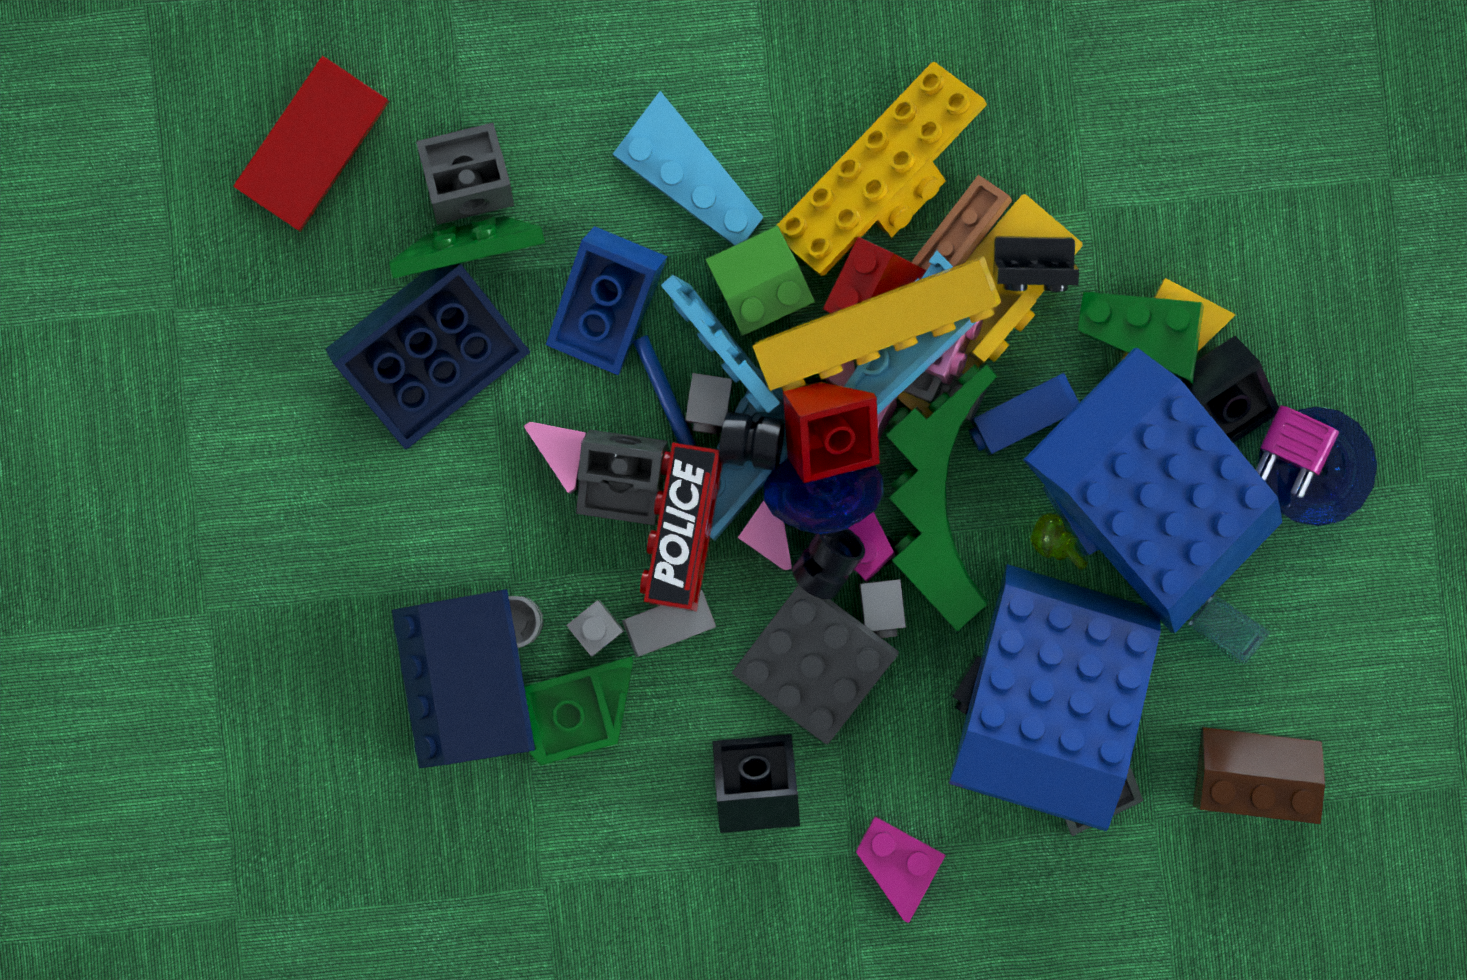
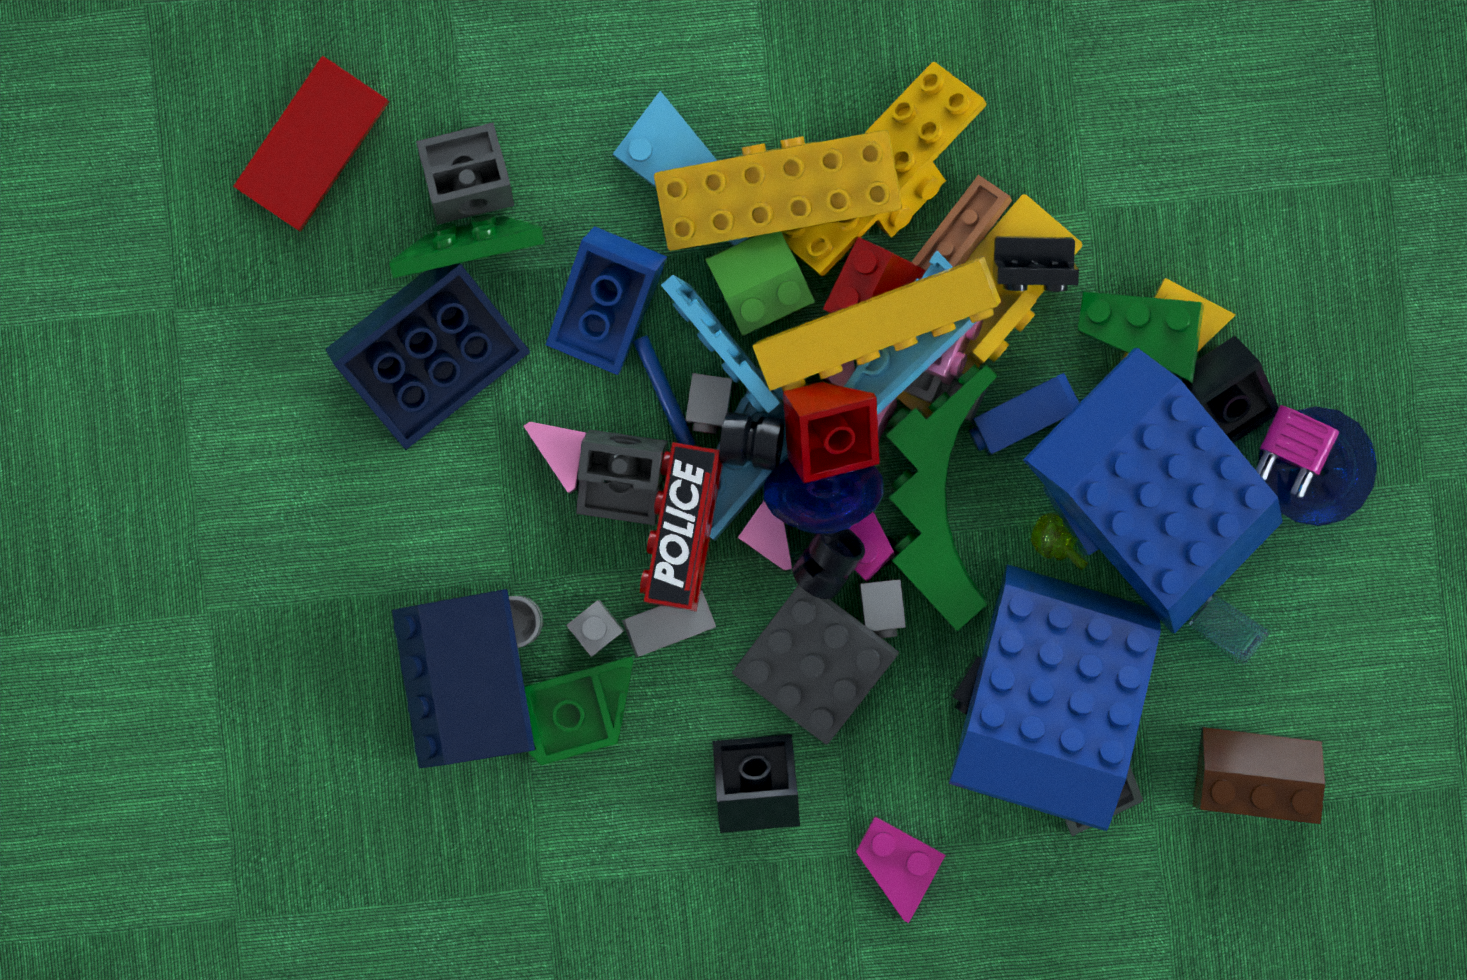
none -> yellow bracket [654,130,902,251]

